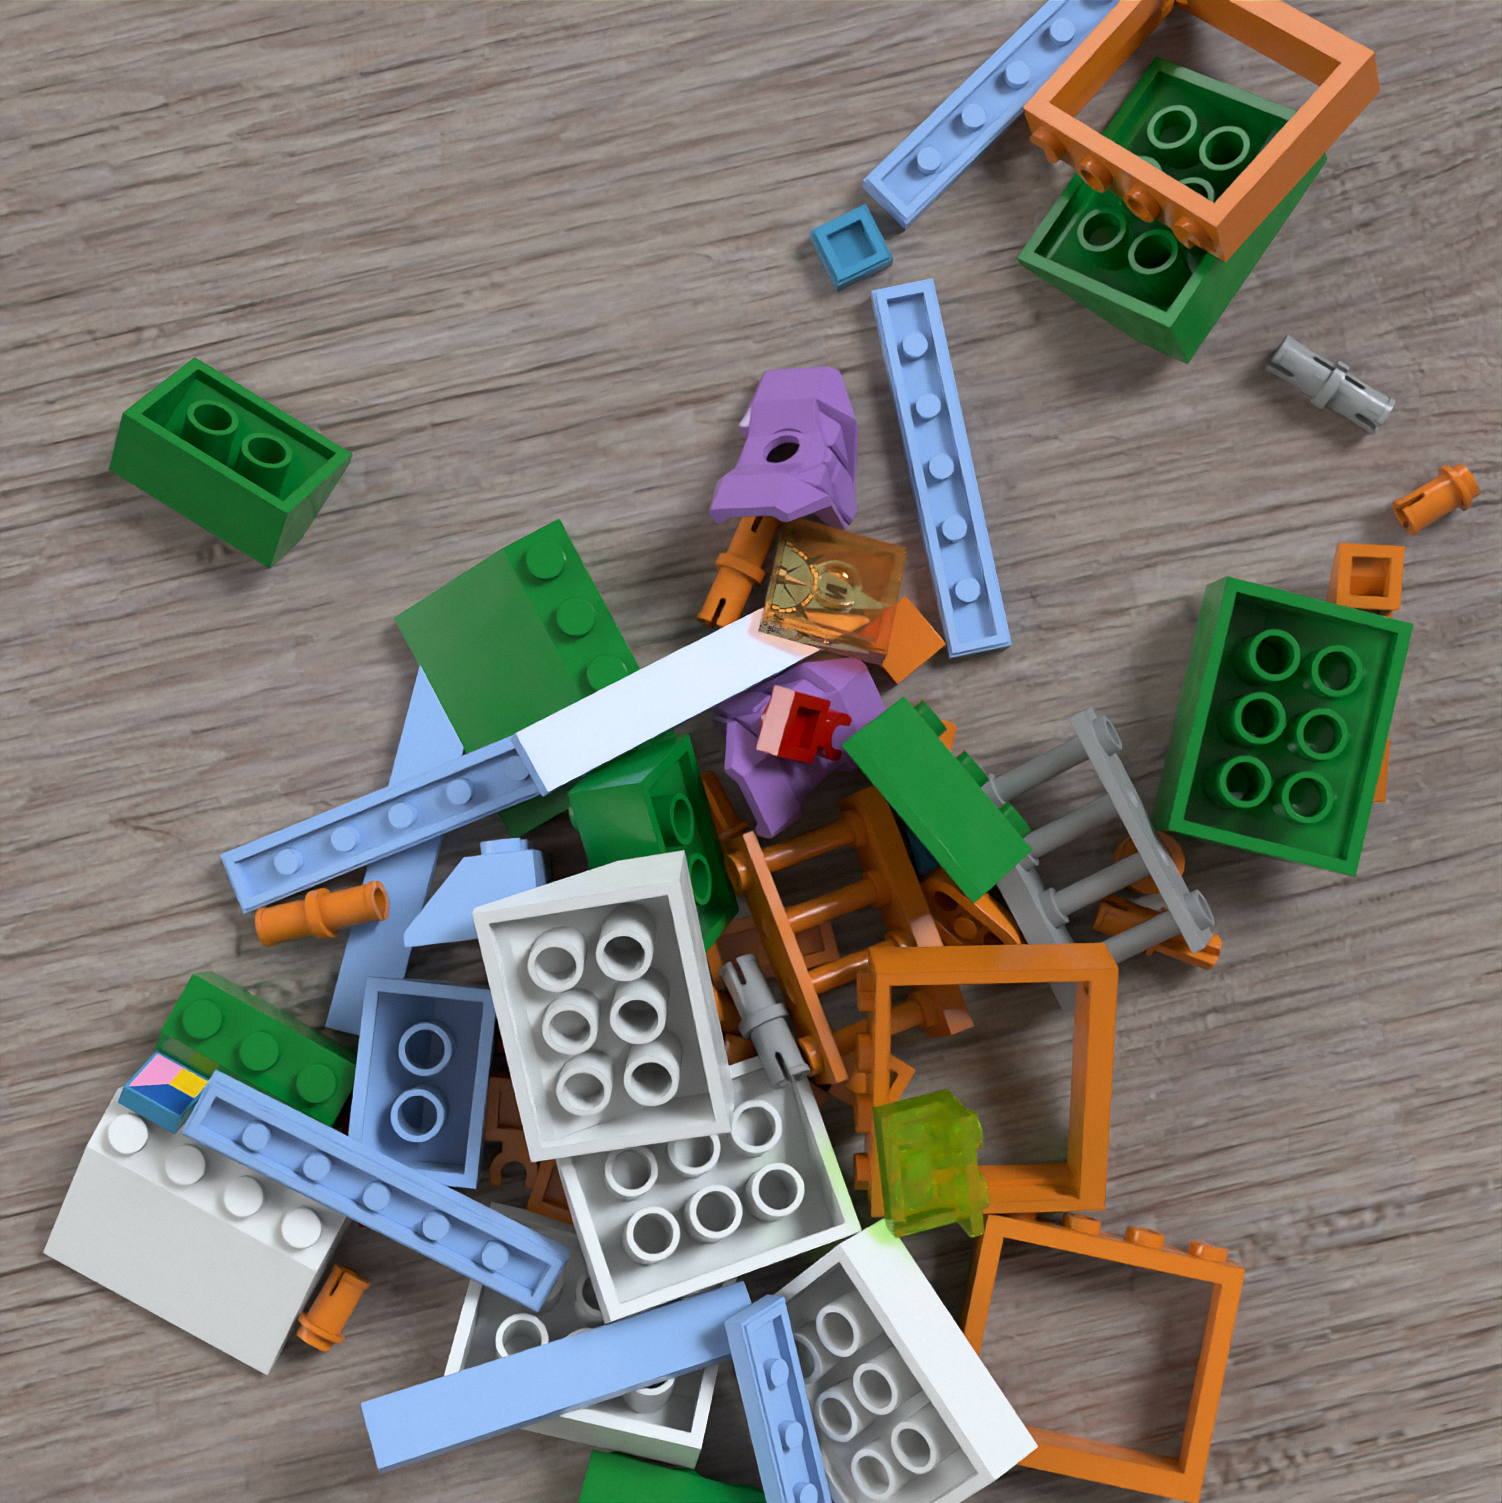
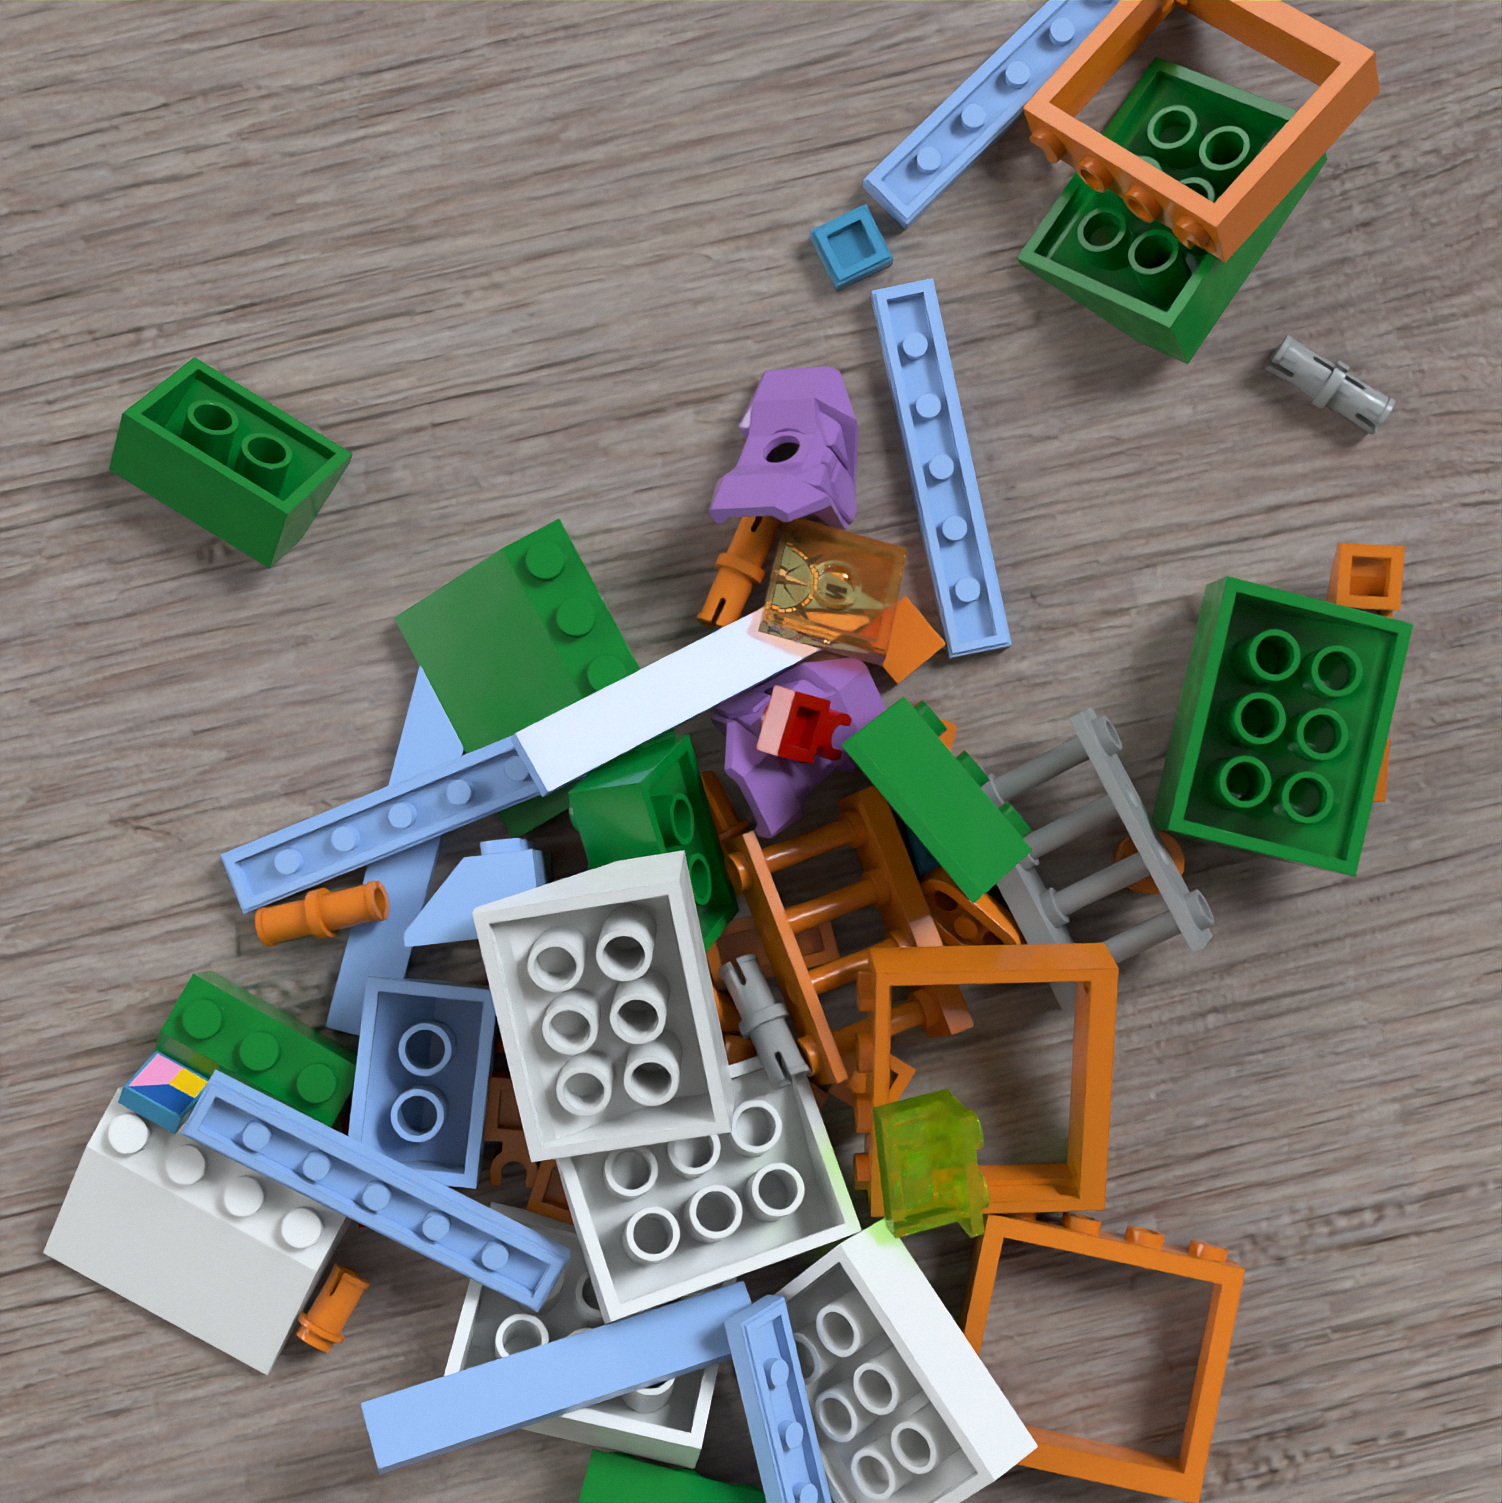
orange axle [1091,894,1222,970] -> none
orange pin [1392,463,1480,536] -> none

